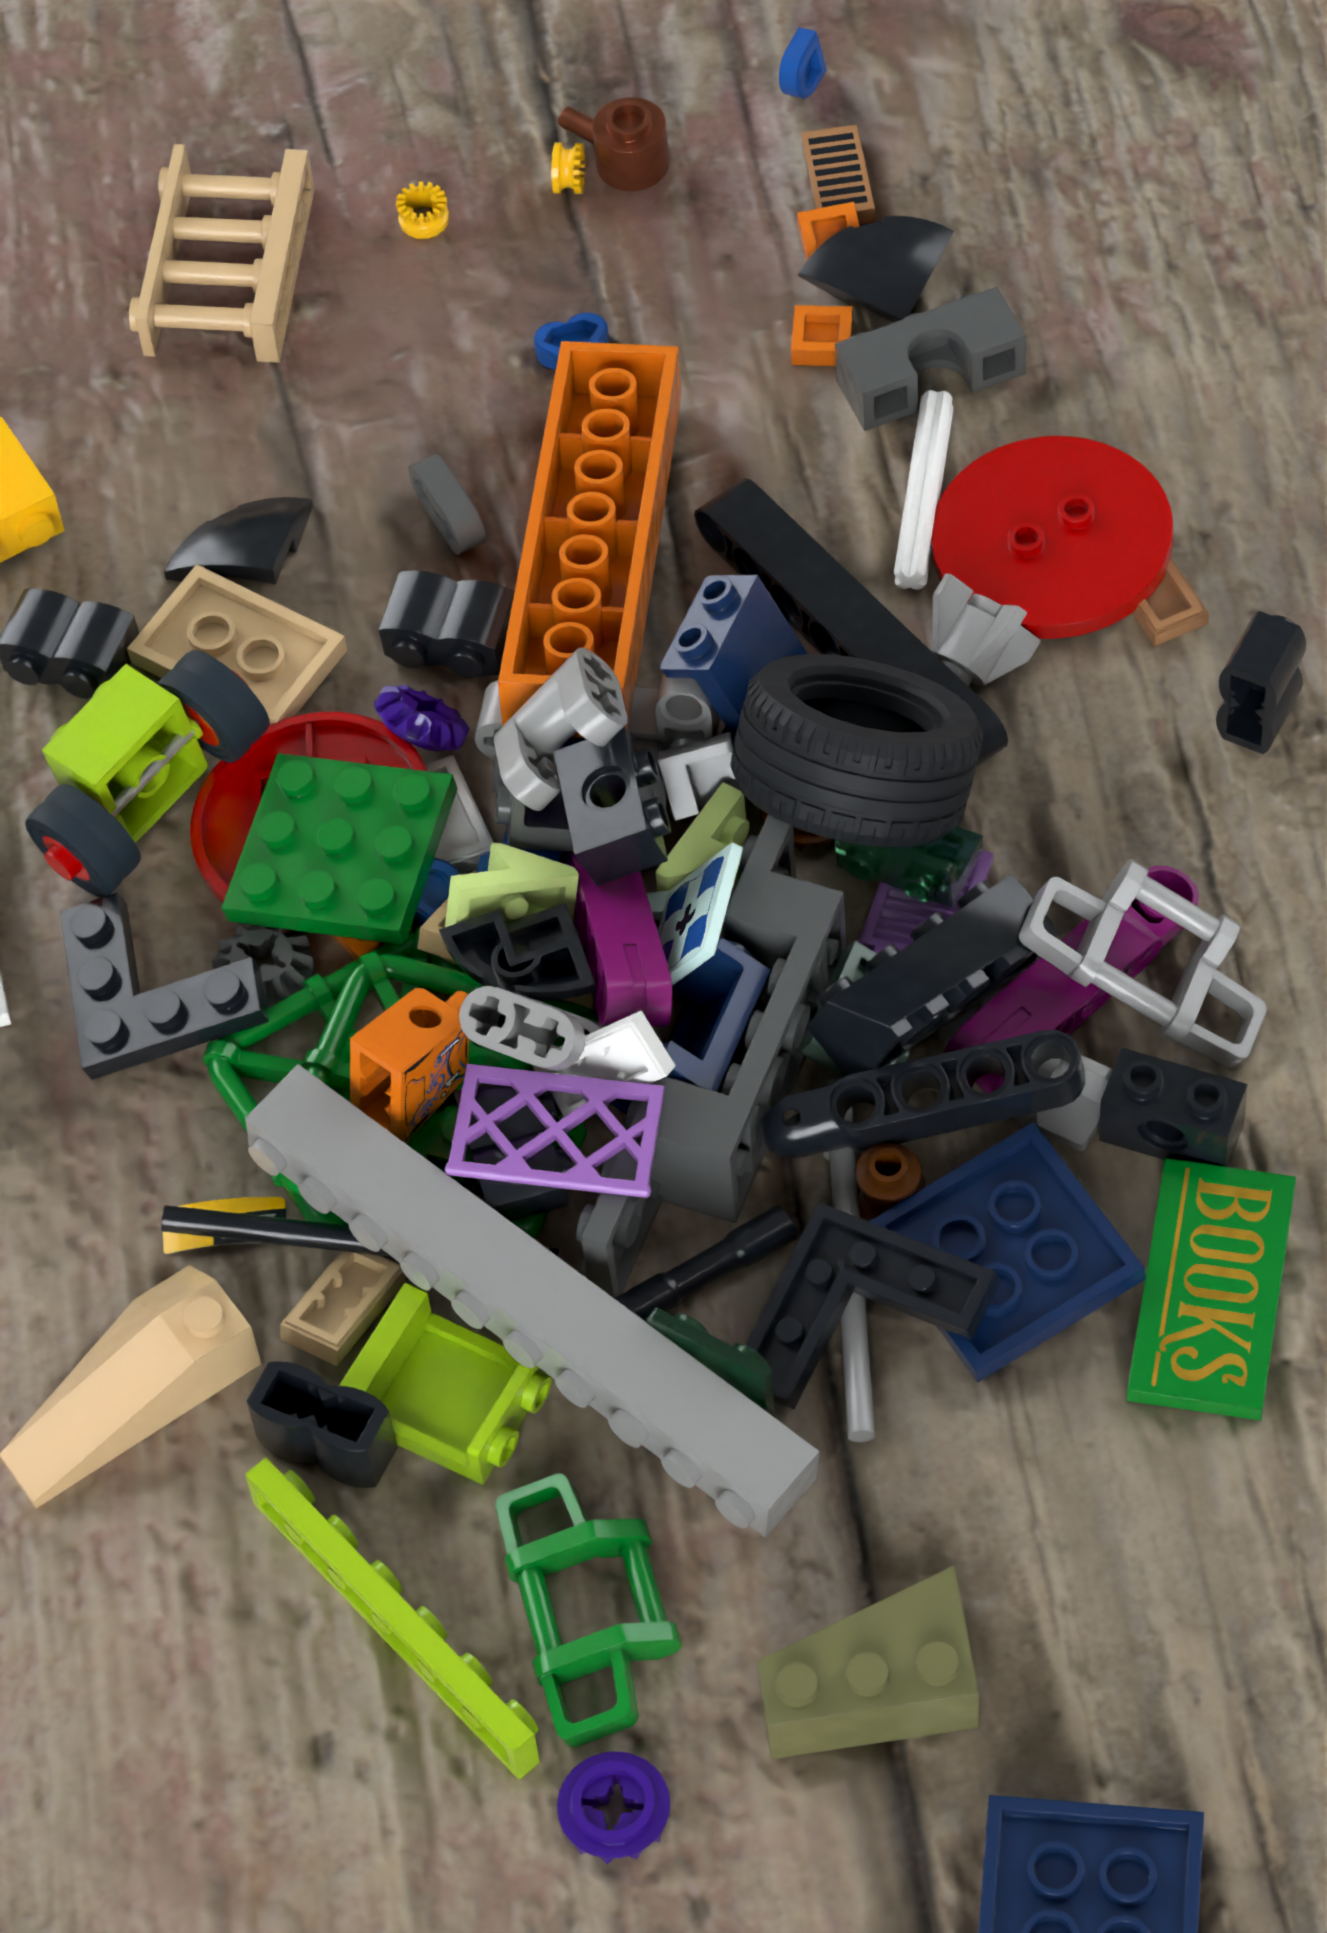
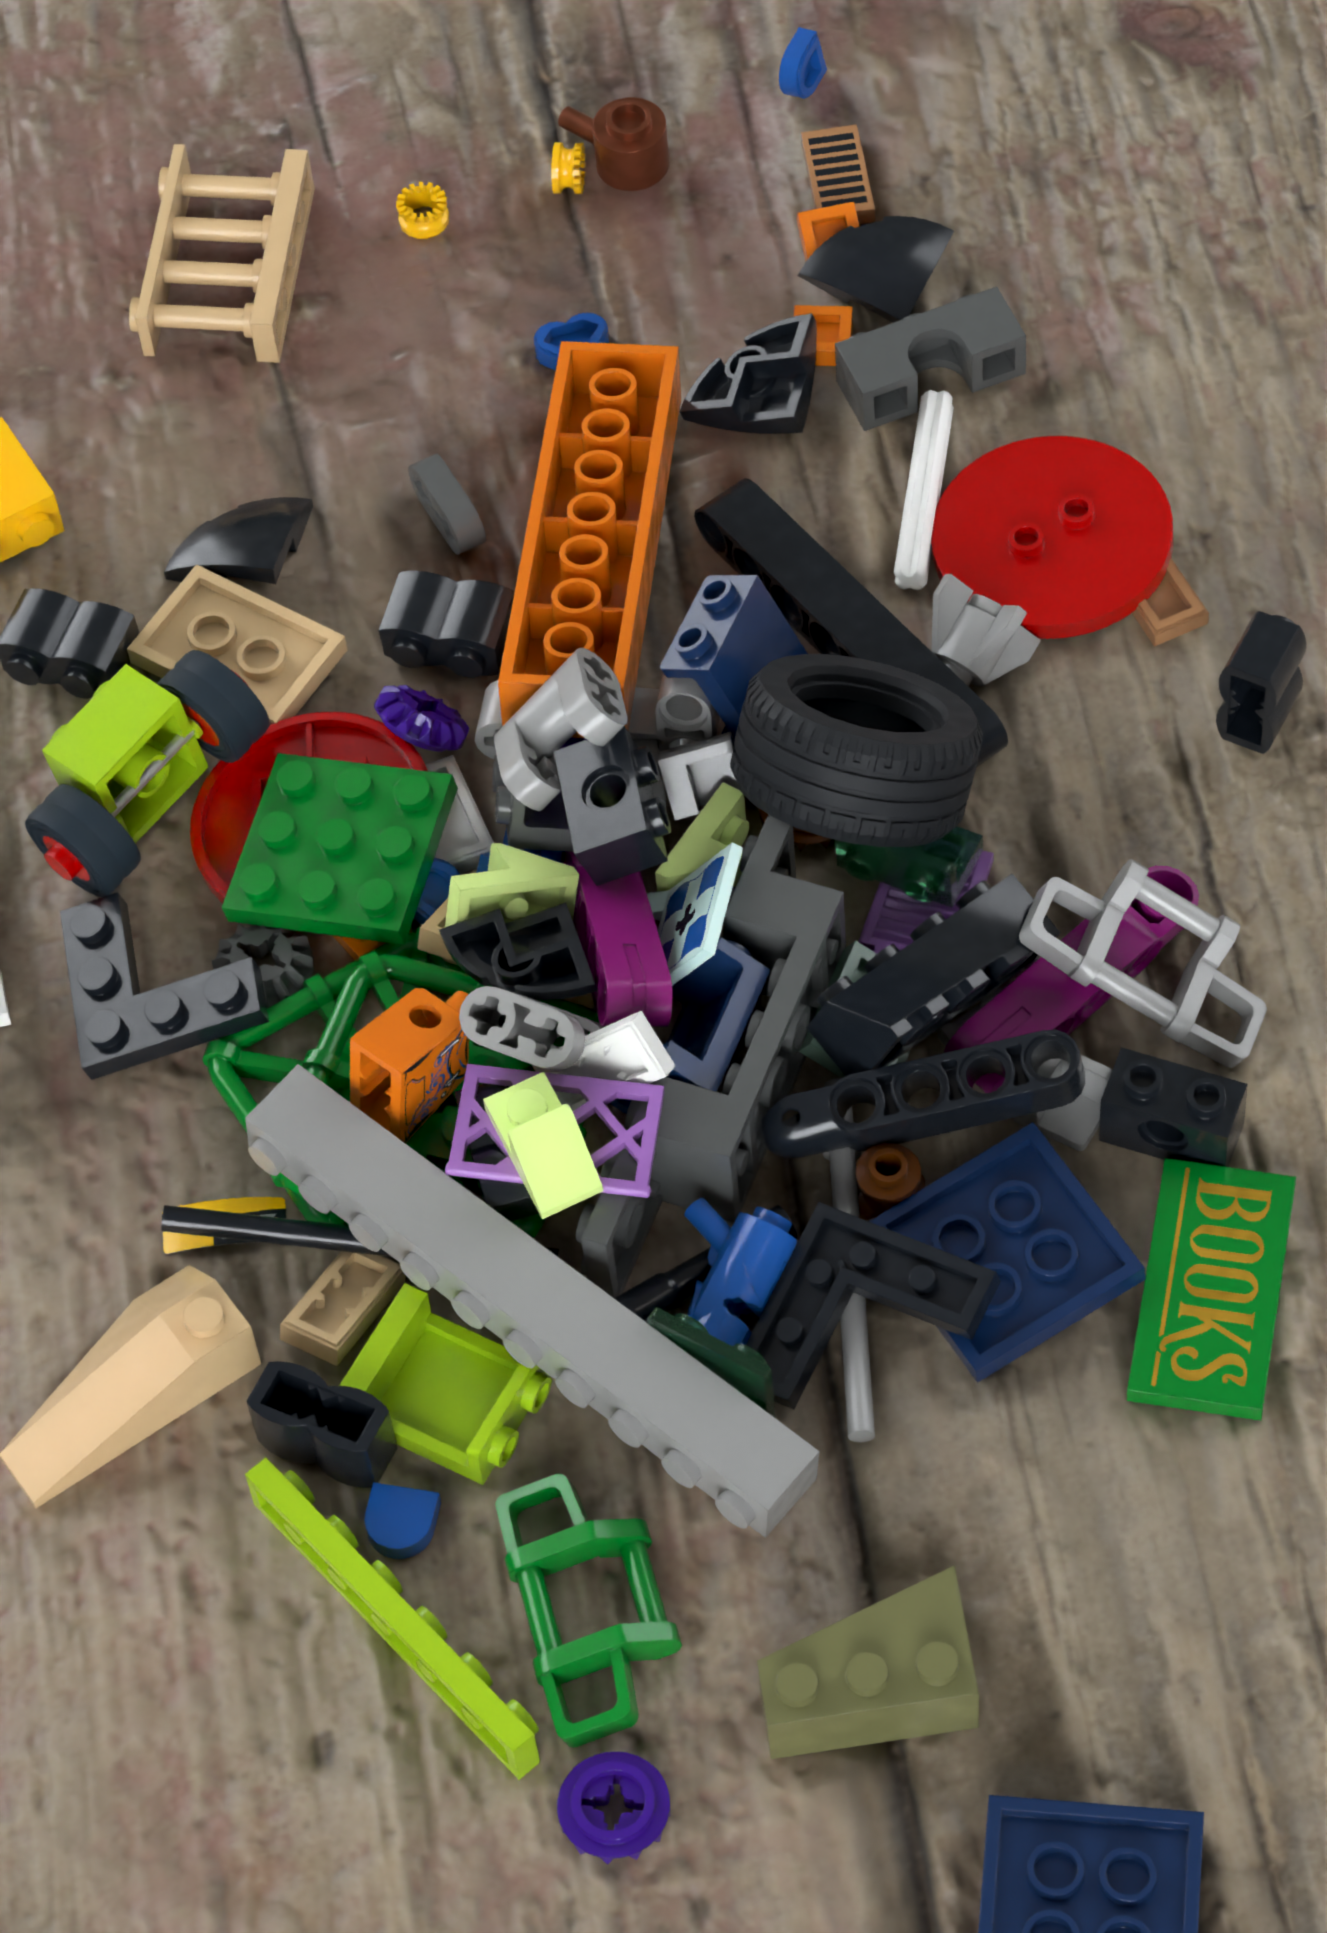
none -> blue tile [364,1482,441,1559]
none -> yellowish green slope [483,1072,603,1219]
none -> black brick [679,313,817,434]
none -> blue piece [679,1198,798,1363]

